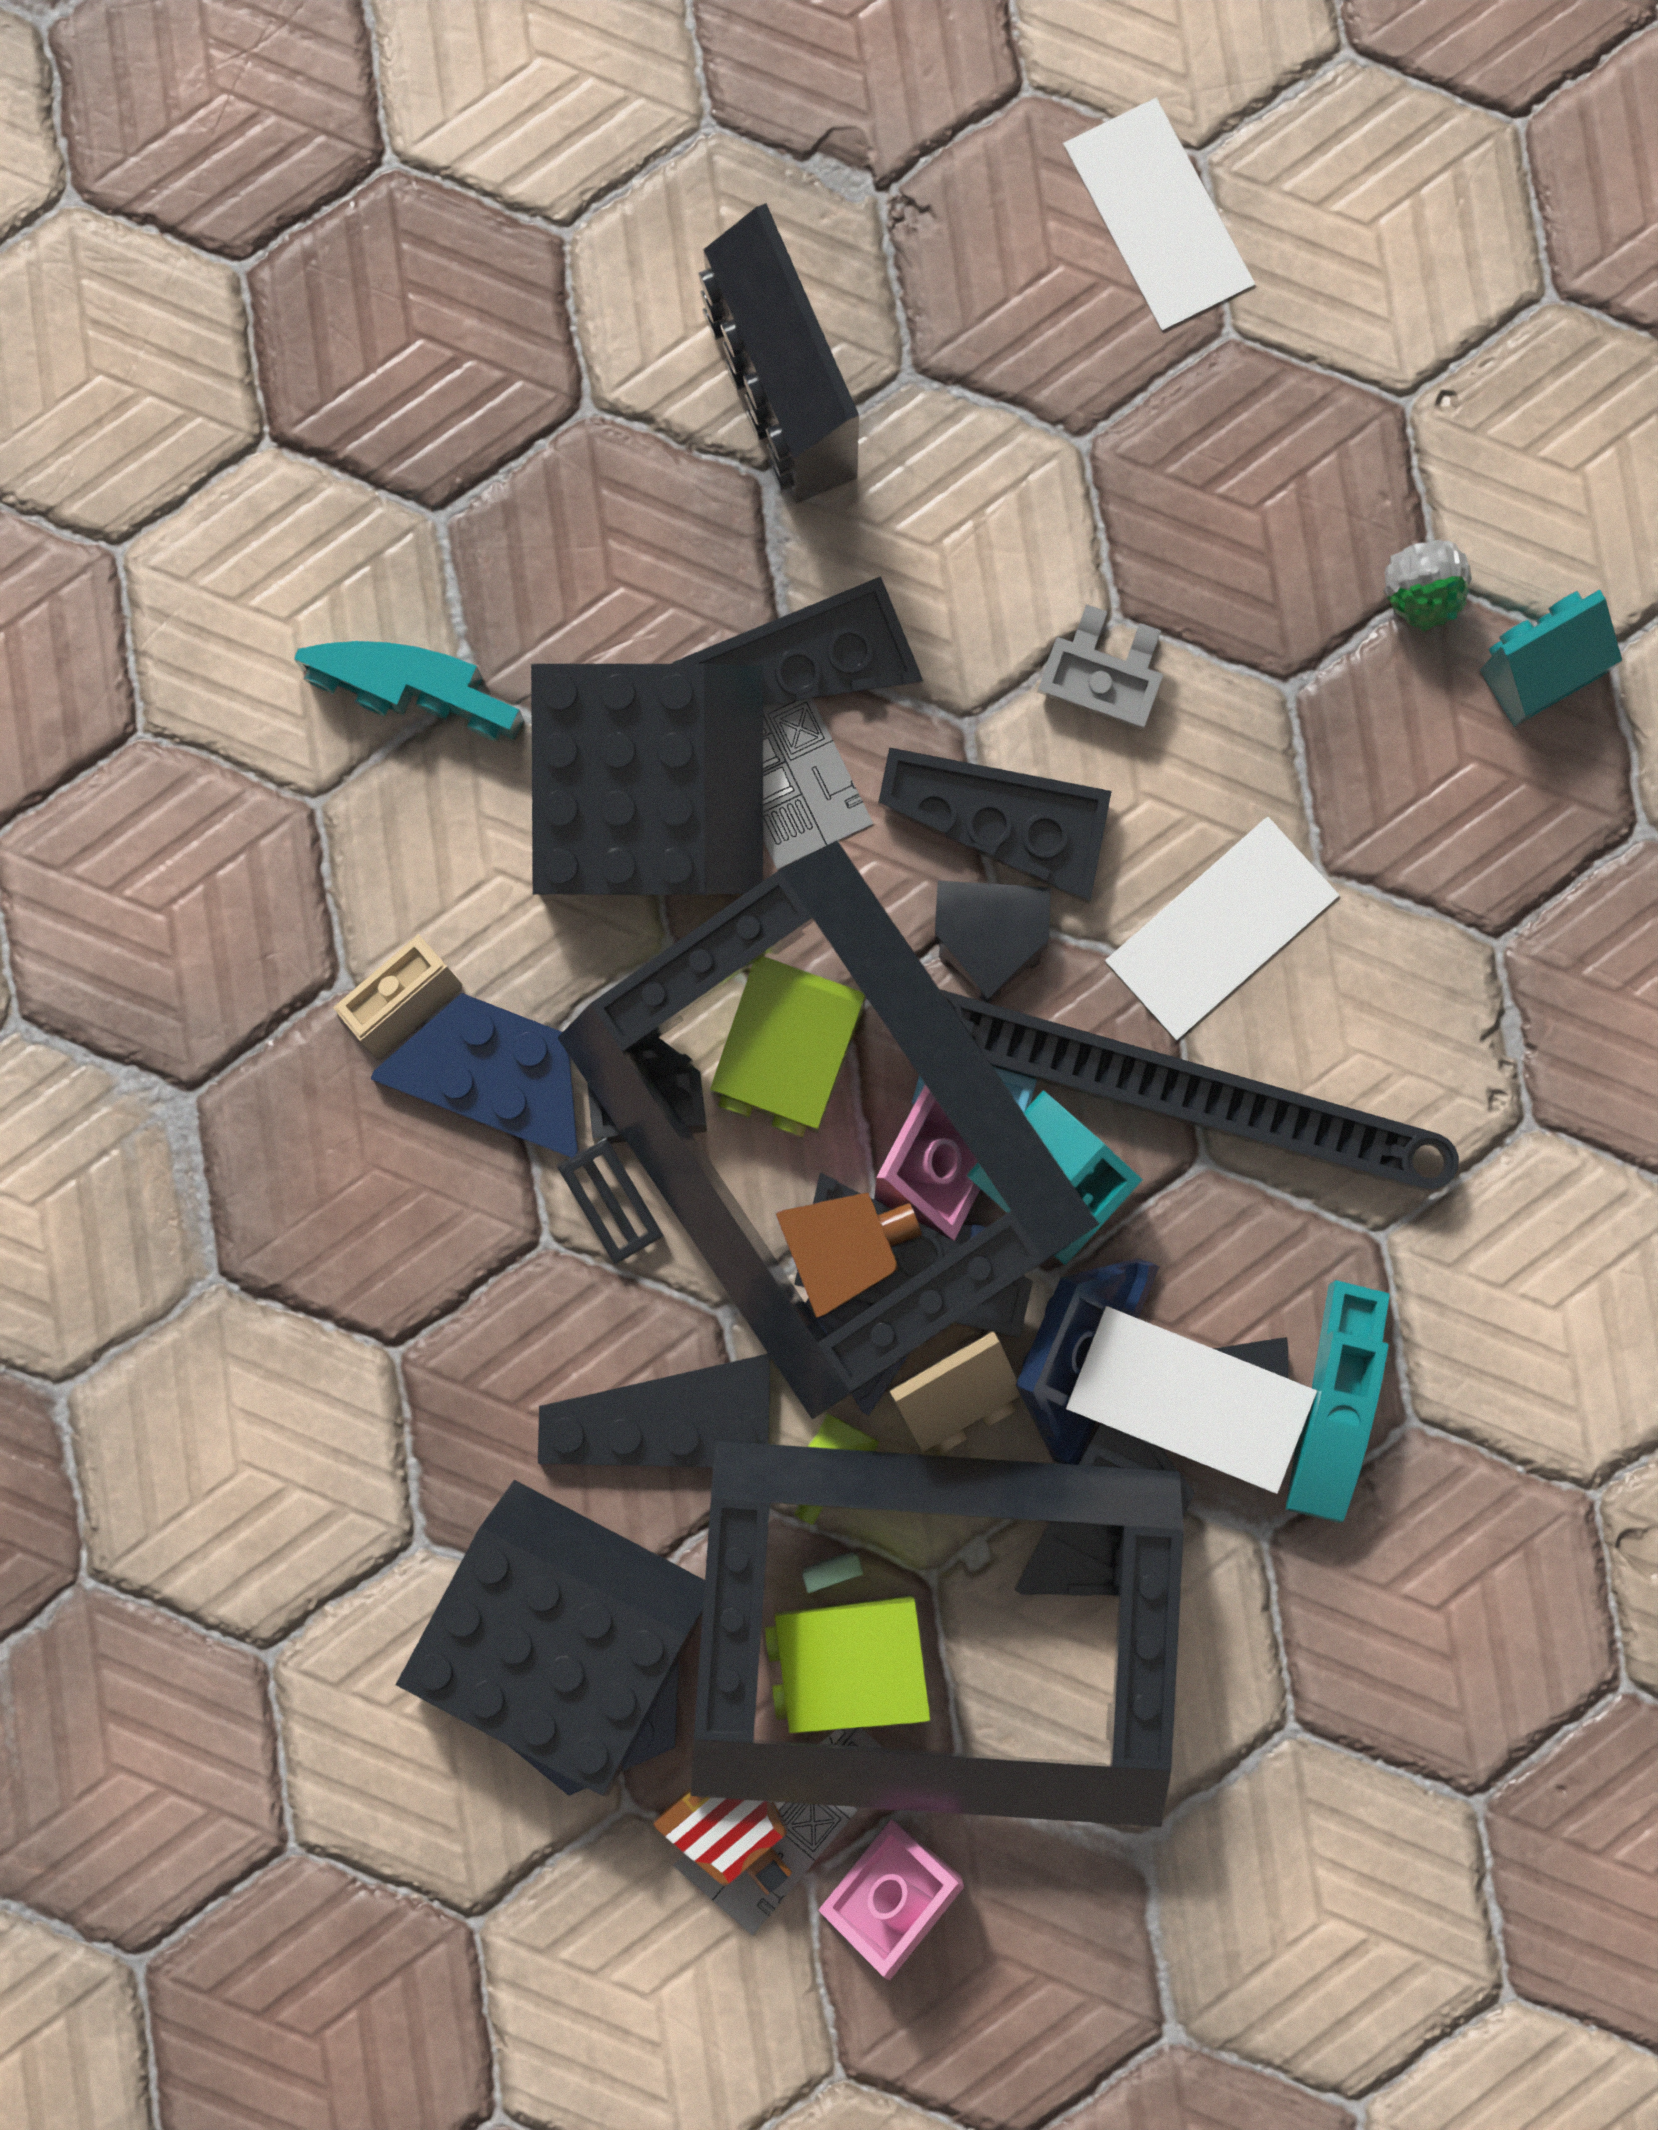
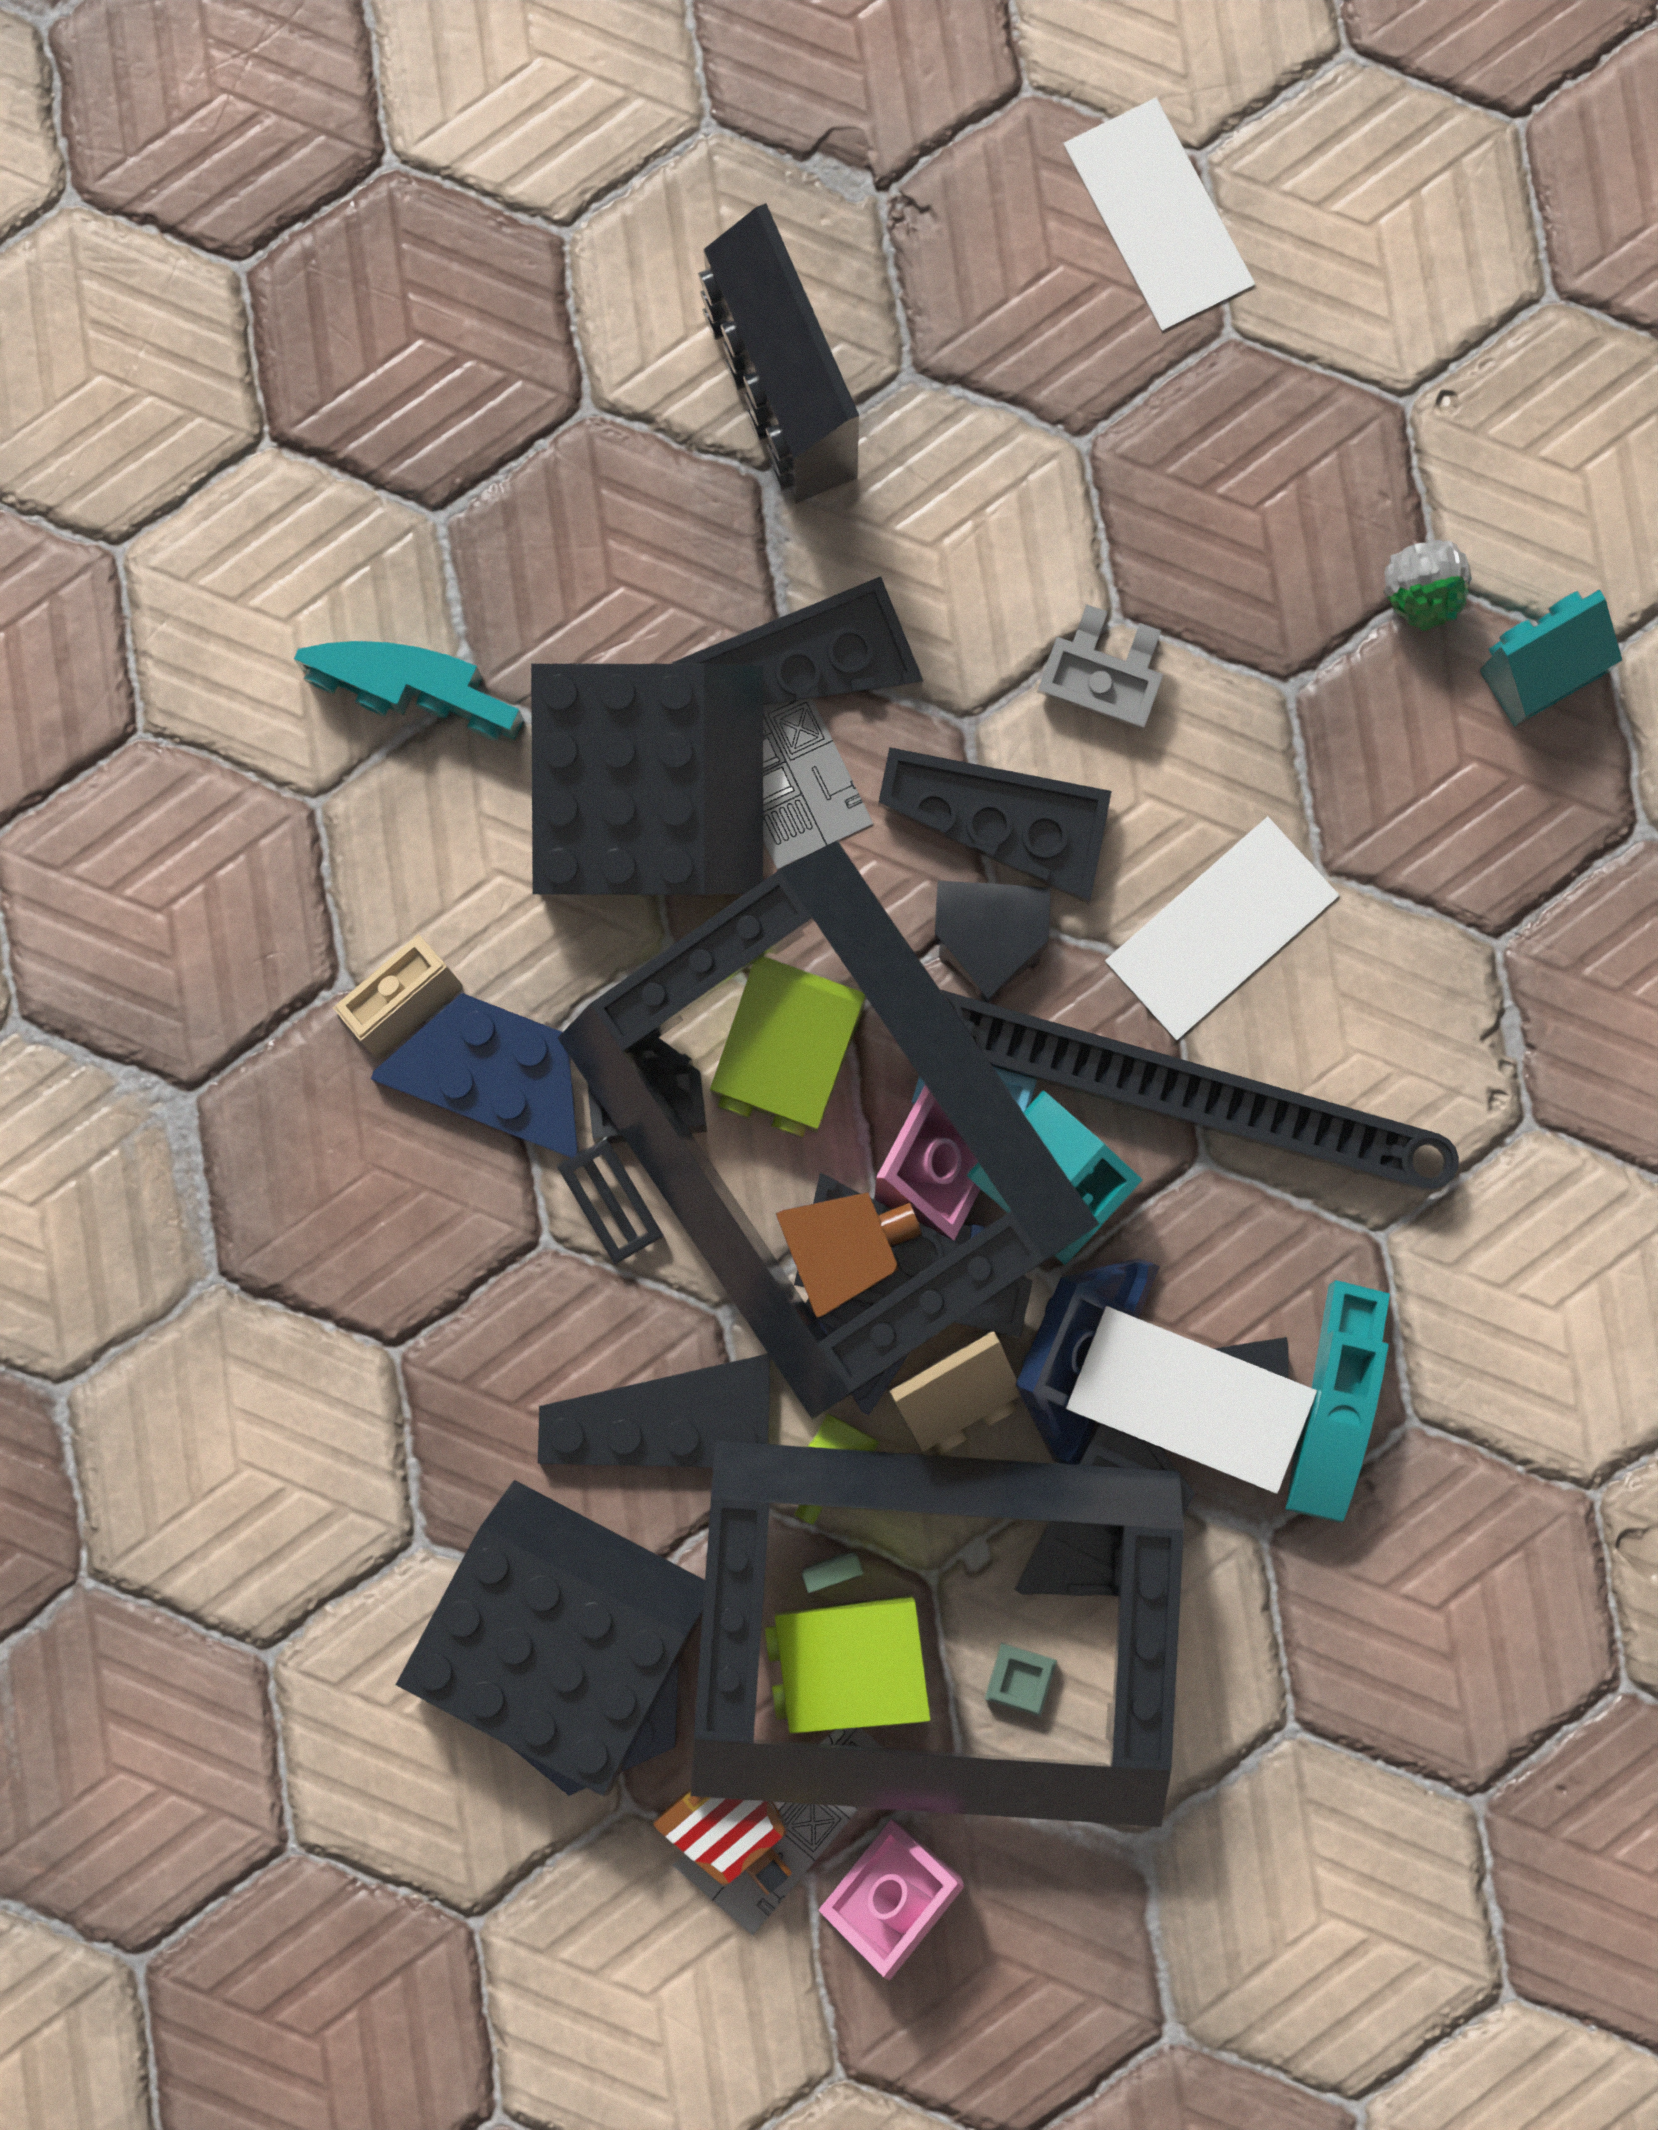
none -> sand green tile [984,1642,1057,1717]

